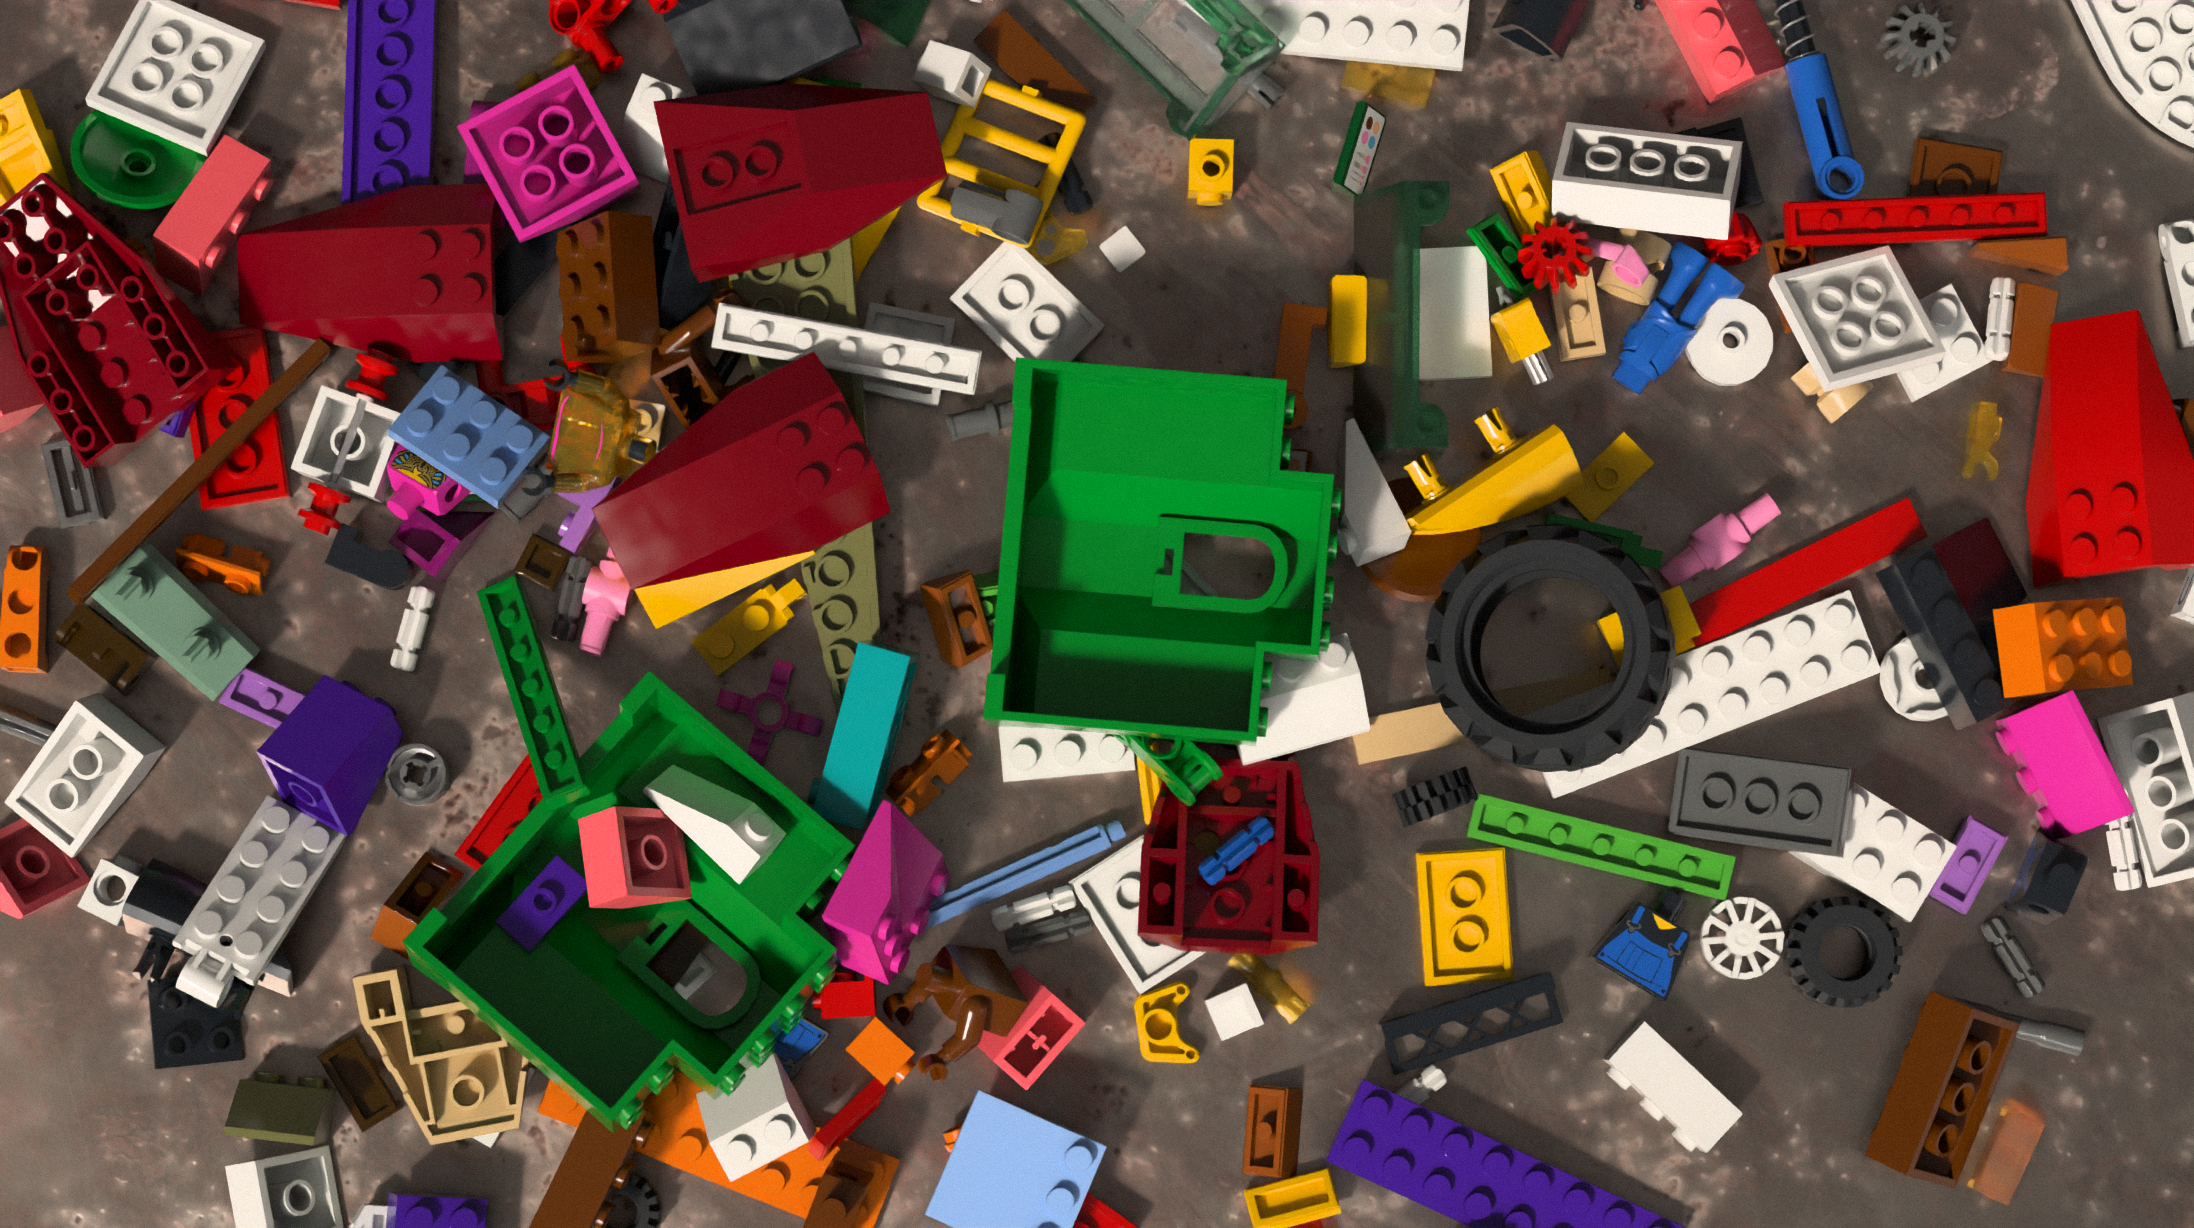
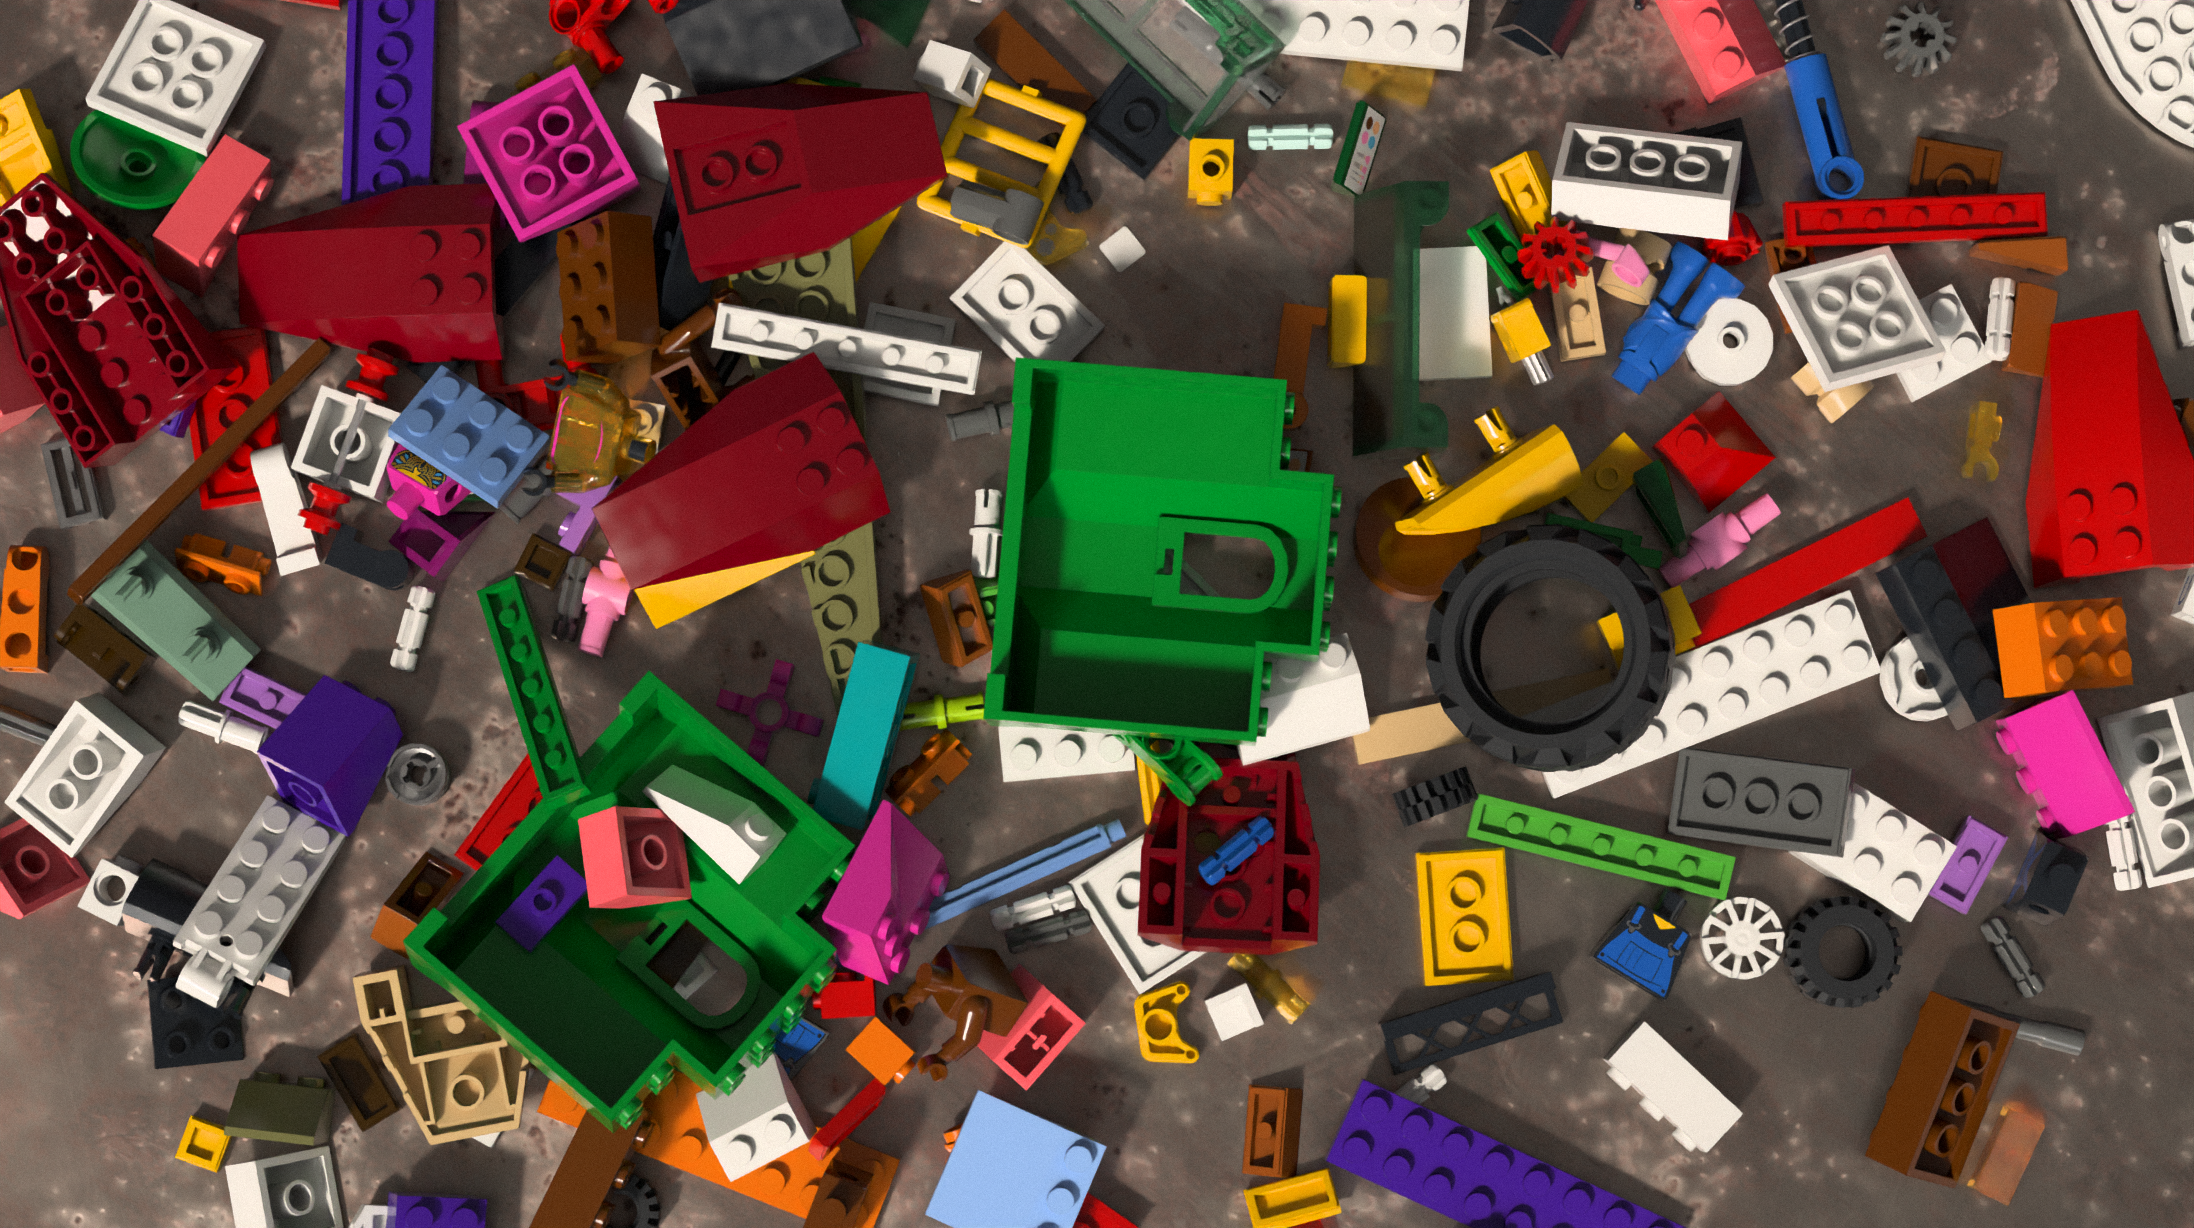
yellow hinge [691,578,807,677] -> none
white slope [1337,418,1412,567] -> none
none -> yellow tile [175,1115,233,1173]
none -> white axle [178,700,269,754]
none -> white leg [250,442,324,576]
none -> lime pin [899,691,984,732]
none -> white axle [969,489,1004,578]
none -> black tile [1081,59,1199,183]
none -> light aqua axle [1247,123,1333,150]
none -> dark green slope [1632,458,1687,559]
none -> red slope [1651,391,1776,514]

